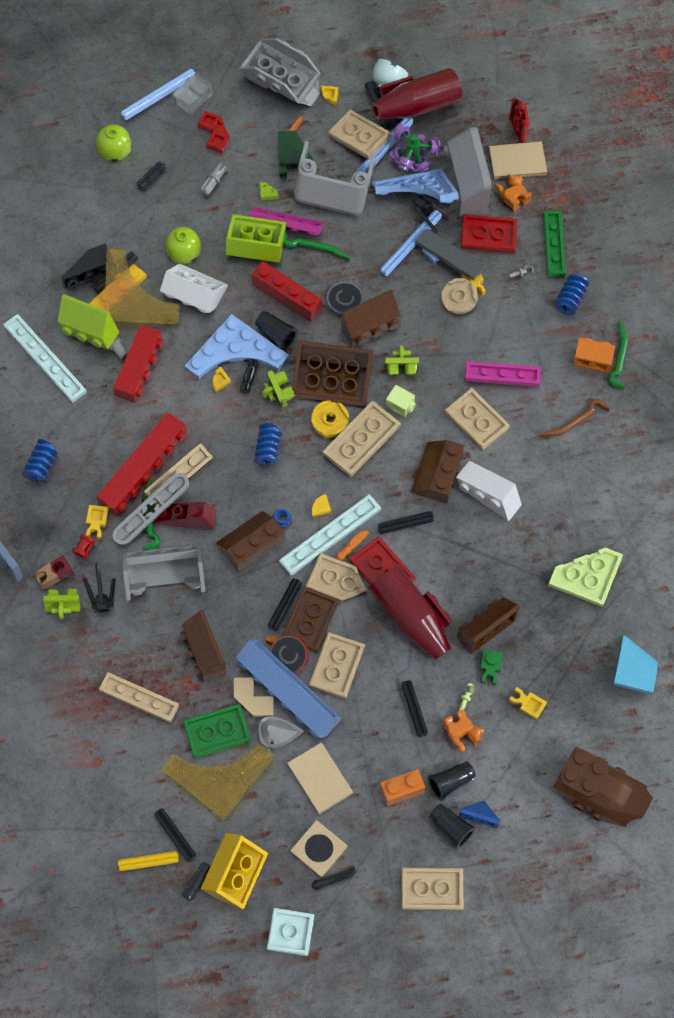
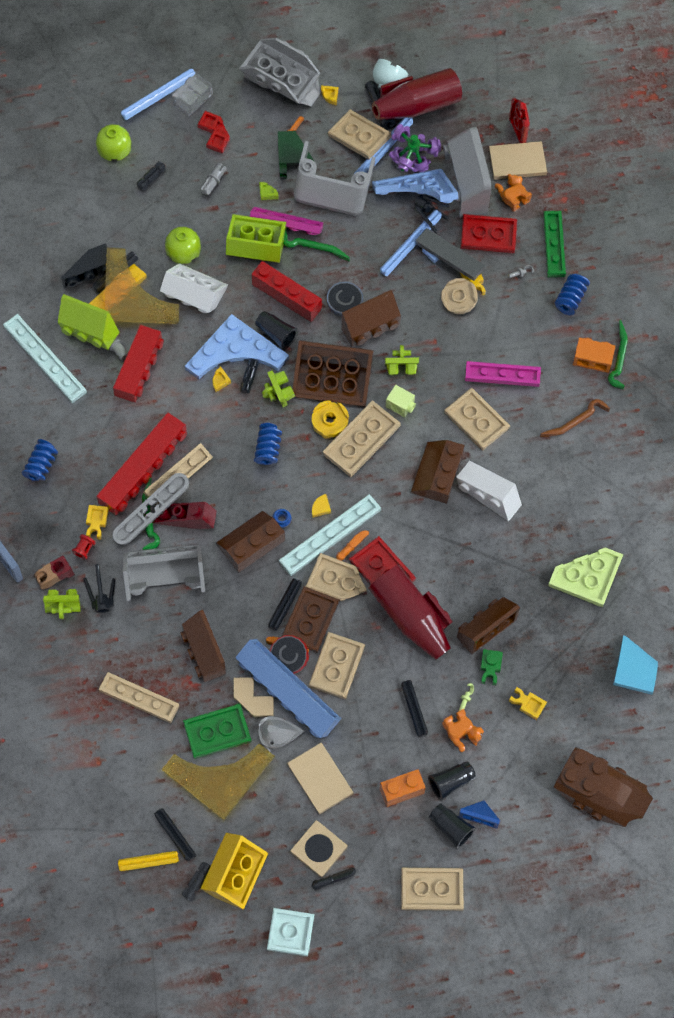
black axle [378,511,434,534] -> none

